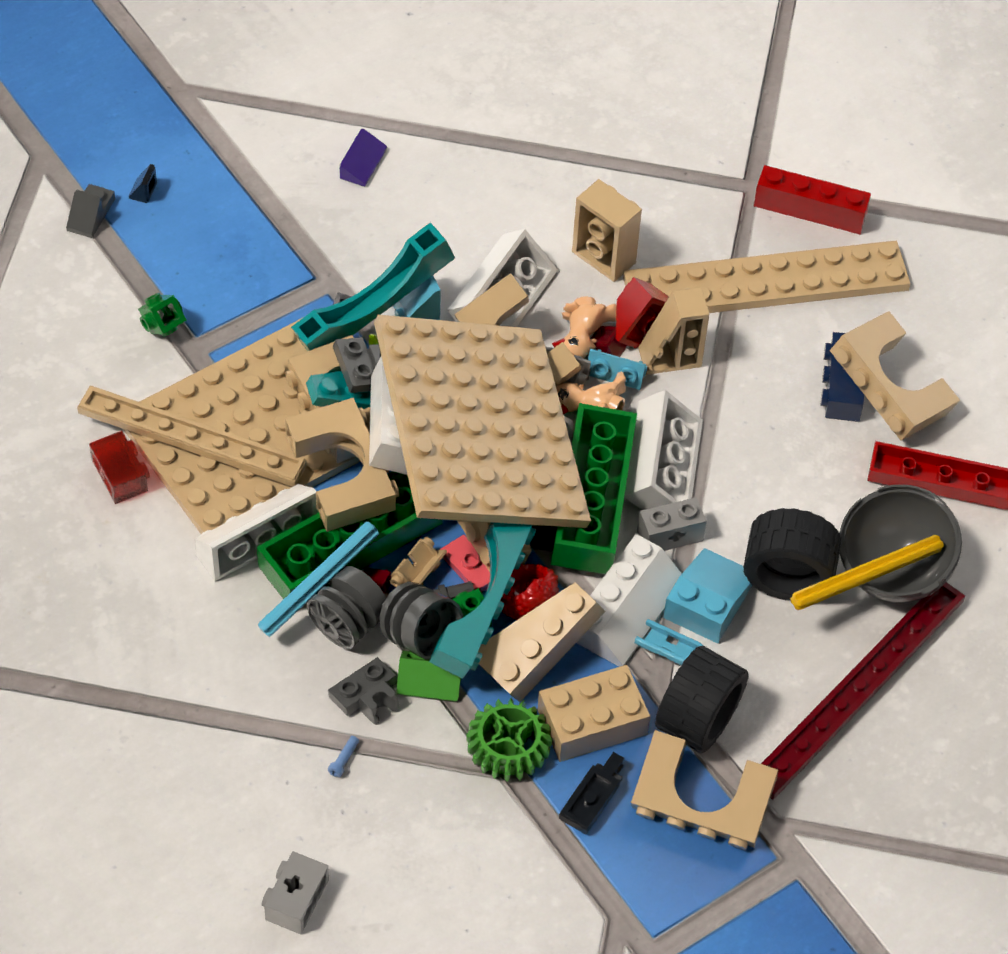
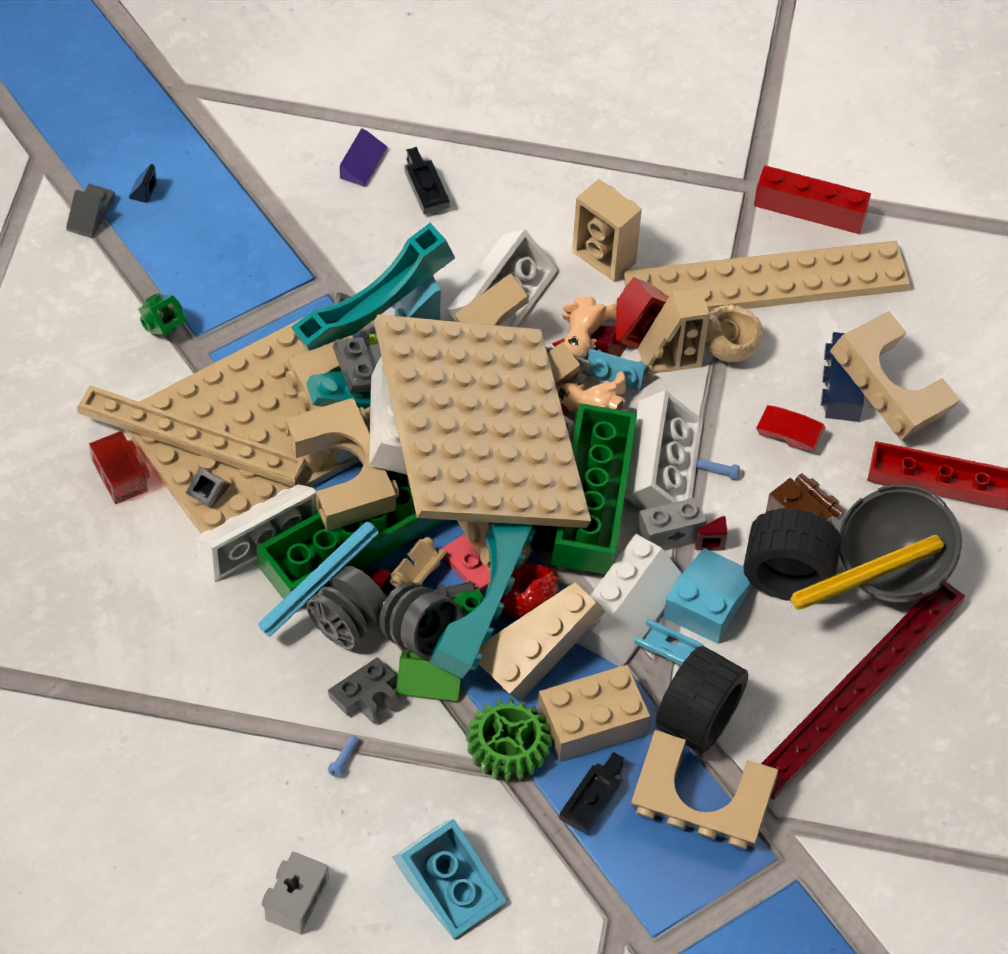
none -> black slope [186,467,231,508]
none -> medium azure slope [392,819,507,938]
none -> black hinge [404,147,450,215]
none -> dark red slope [695,516,728,550]
none -> medium blue piece [696,459,740,480]
none -> tan hair [705,304,763,363]
none -> red slope [756,405,826,451]
none -> reddish brown brick [766,473,846,523]

